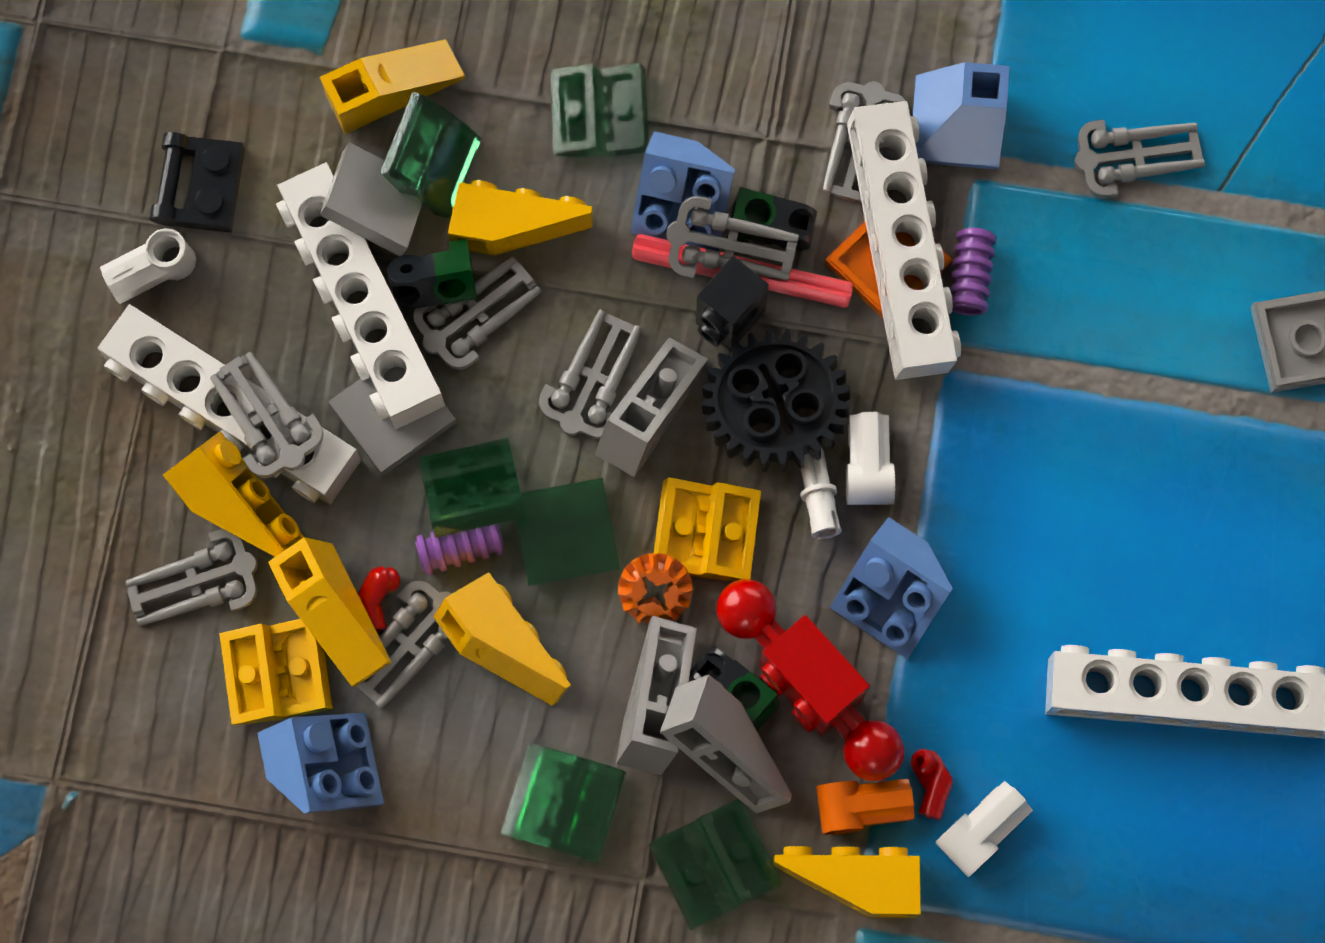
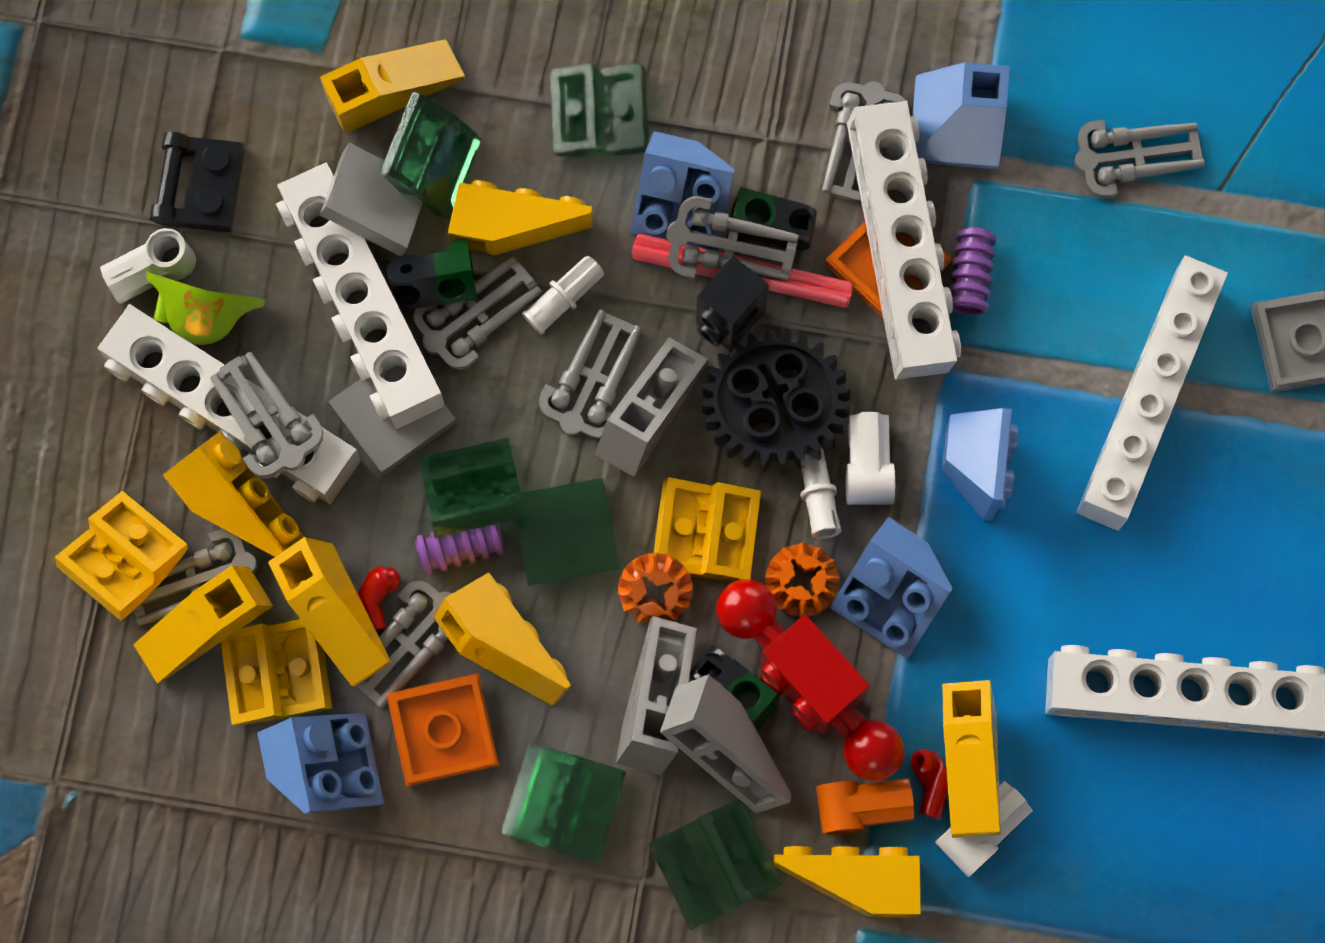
none -> yellow slope [55,491,188,621]
none -> yellow slope [133,565,273,684]
none -> lime hat [146,272,266,345]
none -> orange tile [386,673,499,787]
none -> white axle [522,256,604,335]
none -> orange gear [765,542,840,617]
none -> slope [941,408,1018,521]
none -> yellow slope [942,680,1001,838]
none -> white brick [1076,255,1228,531]

